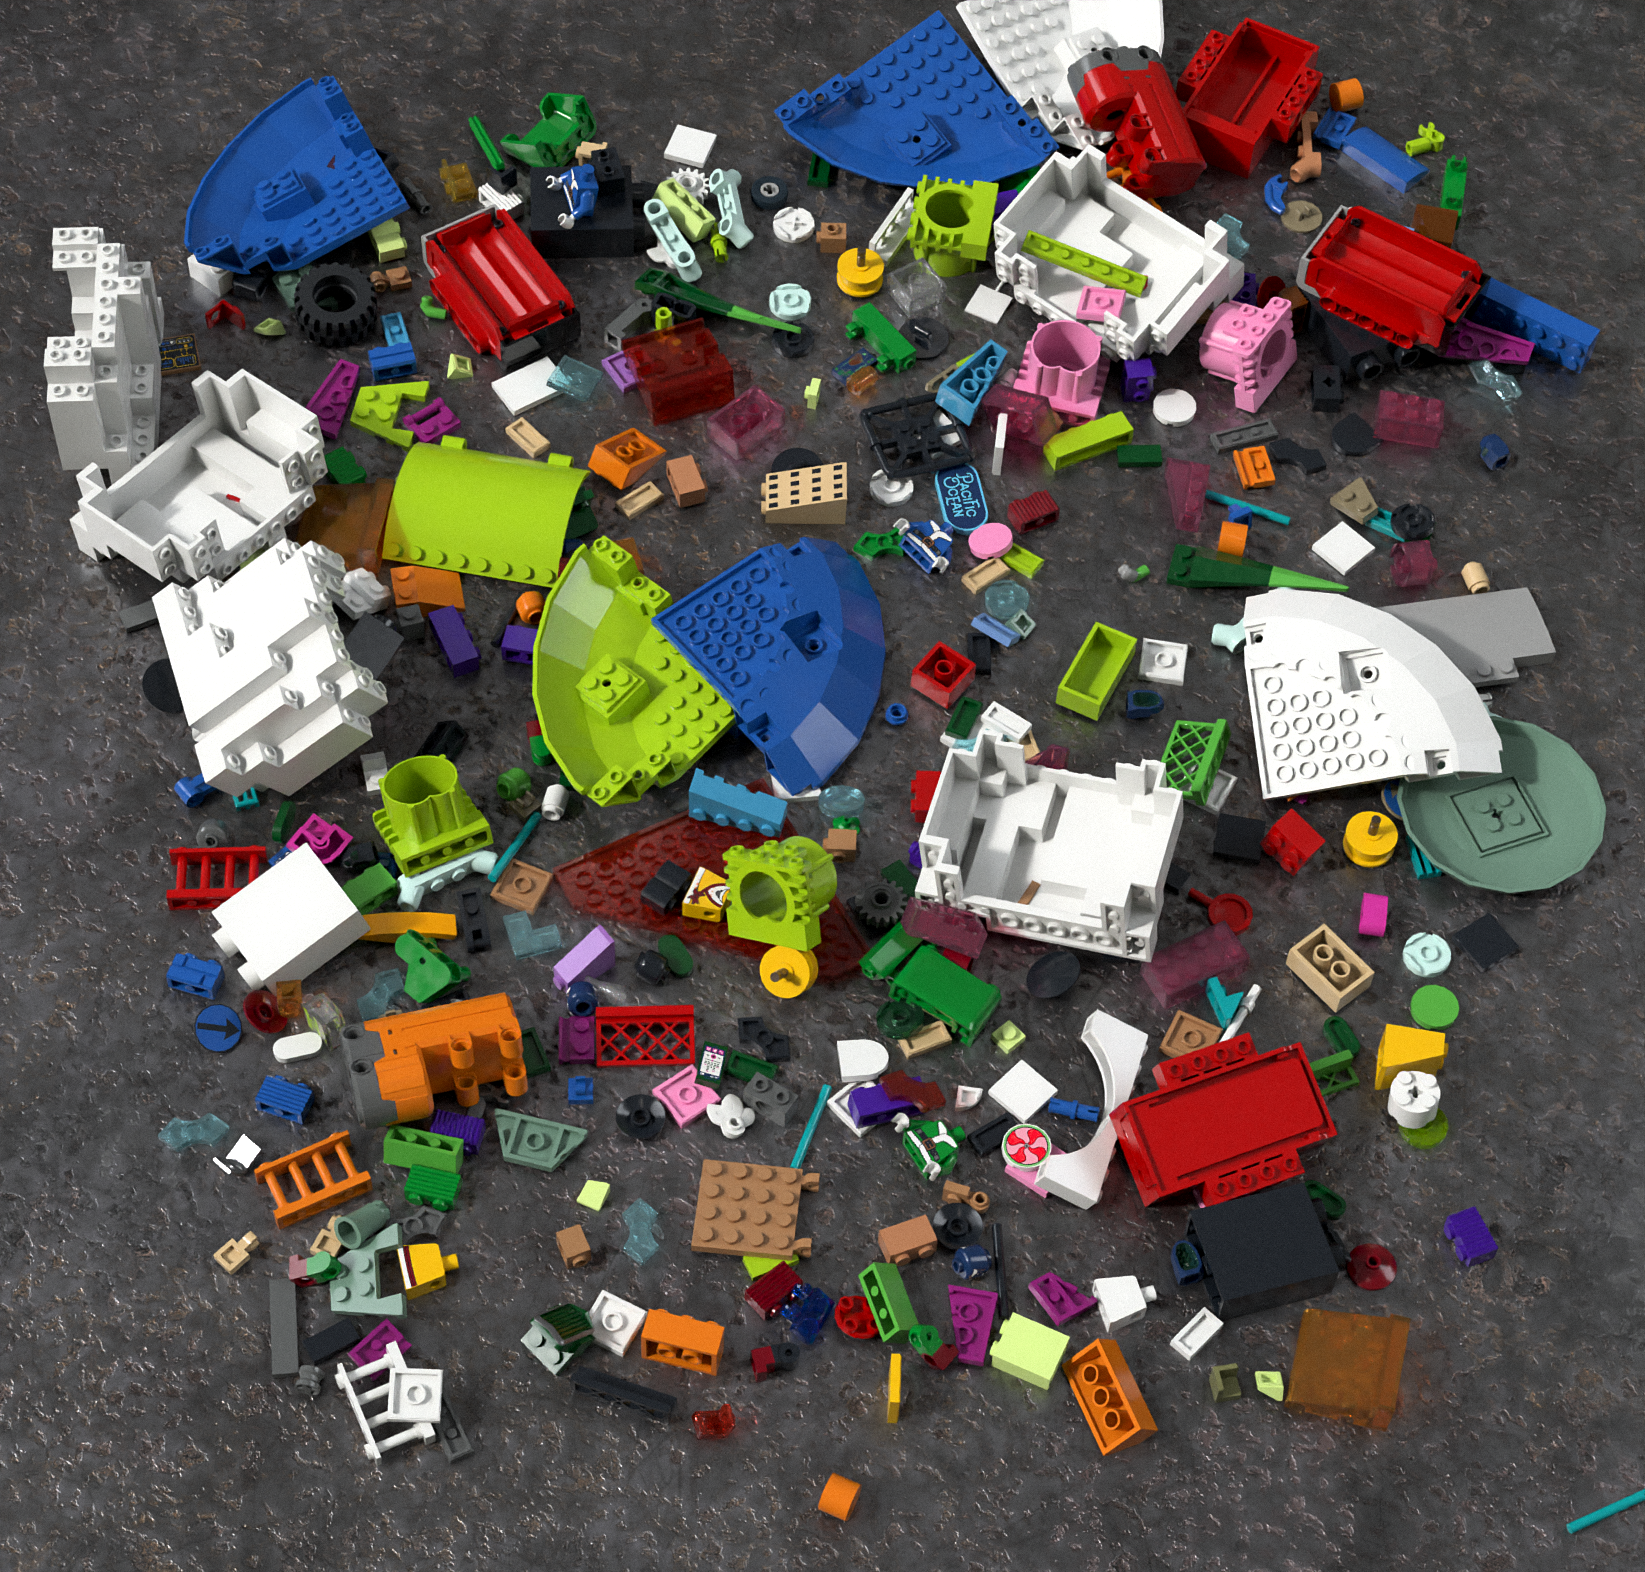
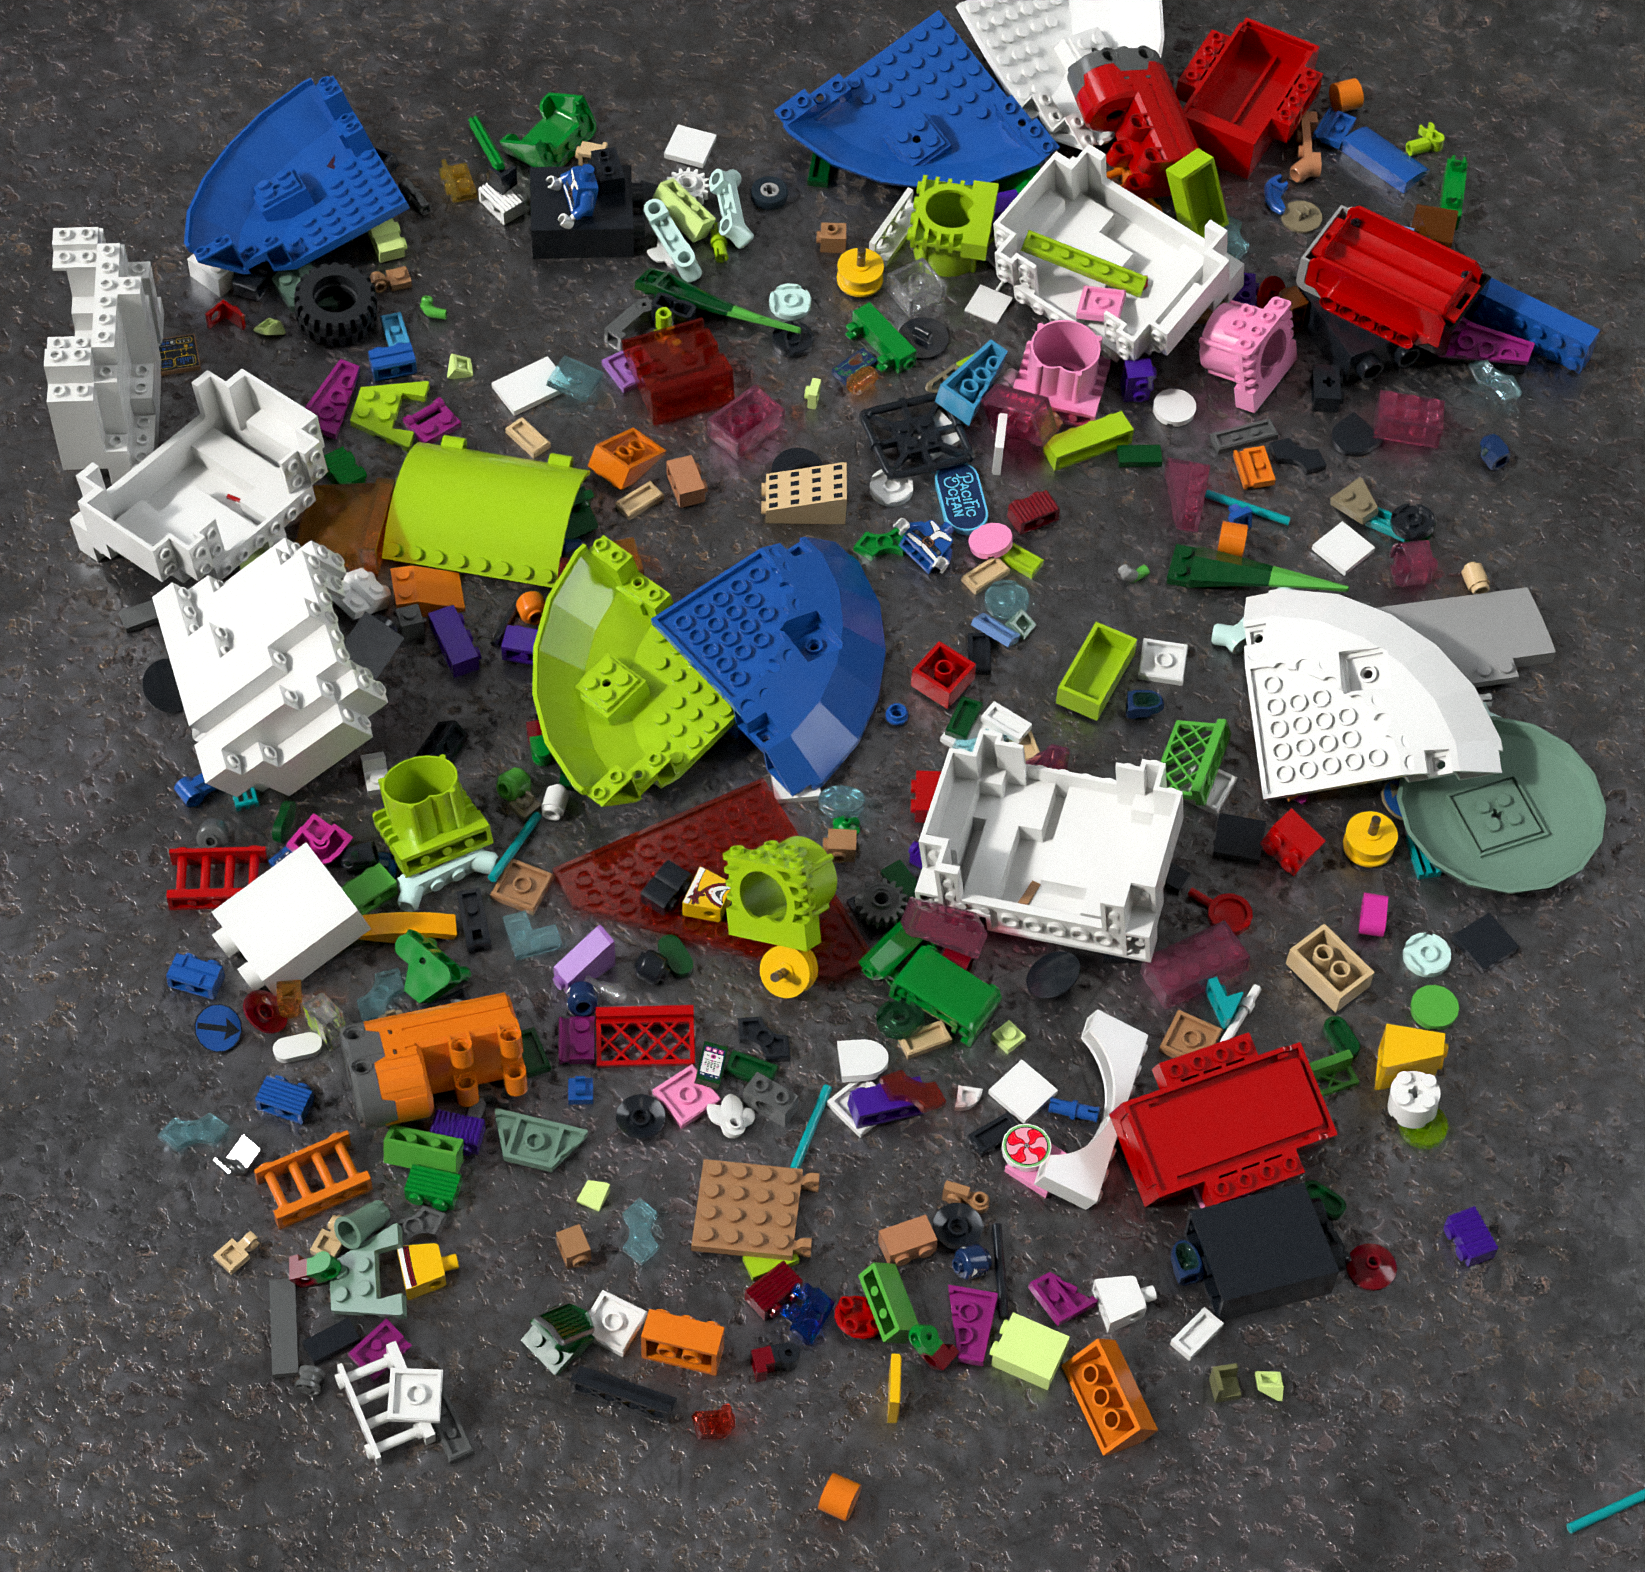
red piece [421,204,581,371] -> none
dark azure wedge [689,768,787,837] -> none
white tile [773,207,815,243] -> none
torso [891,1113,966,1181] -> none
clear orange panel [1284,1309,1411,1432] -> none
none -> lime piece [1166,148,1229,239]

